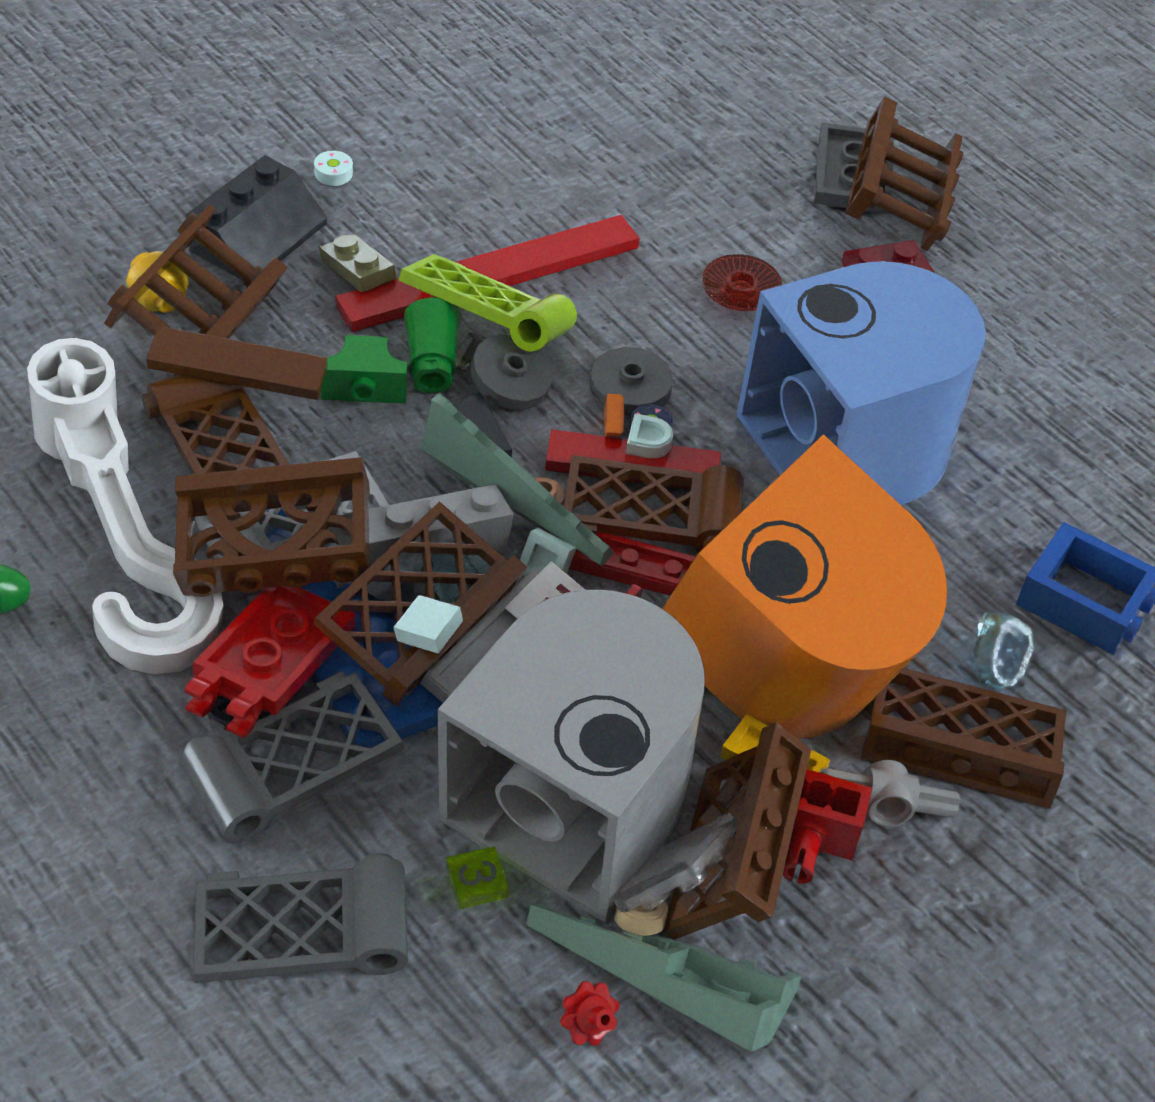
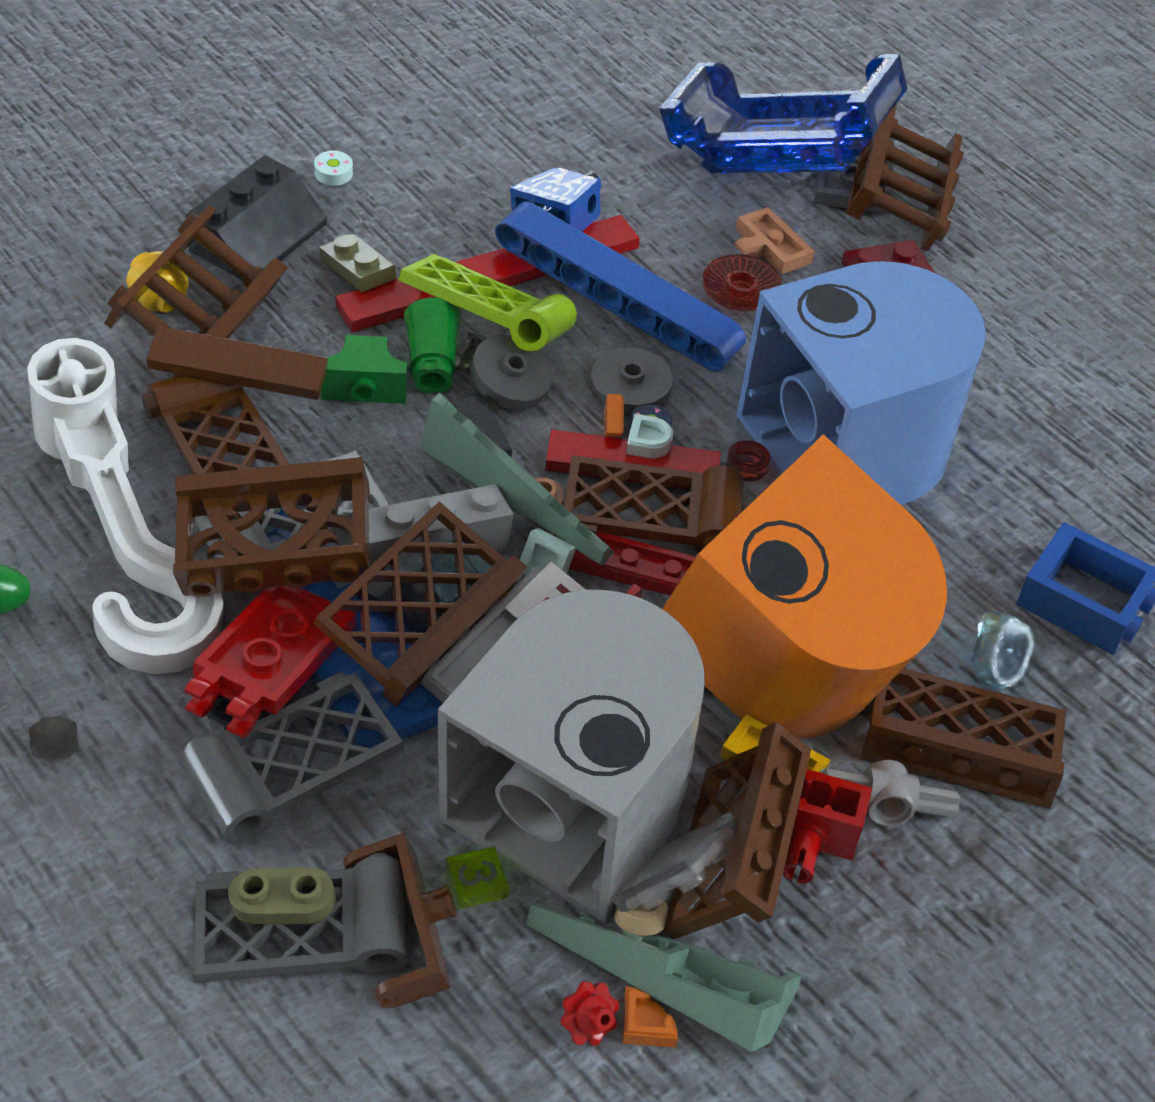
light aqua tile [393,595,463,654] -> none
none -> clear smoke tile [29,716,79,762]
none -> olive plate [228,867,336,924]
none -> reddish brown piece [343,832,458,1008]
none -> blue beam [495,202,746,371]
none -> blue torso [510,168,602,232]
none -> orange tile [622,986,678,1048]
none -> clear blue windscreen [659,54,908,173]
none -> clear red tile [726,440,770,482]
none -> nougat plate [731,207,815,275]

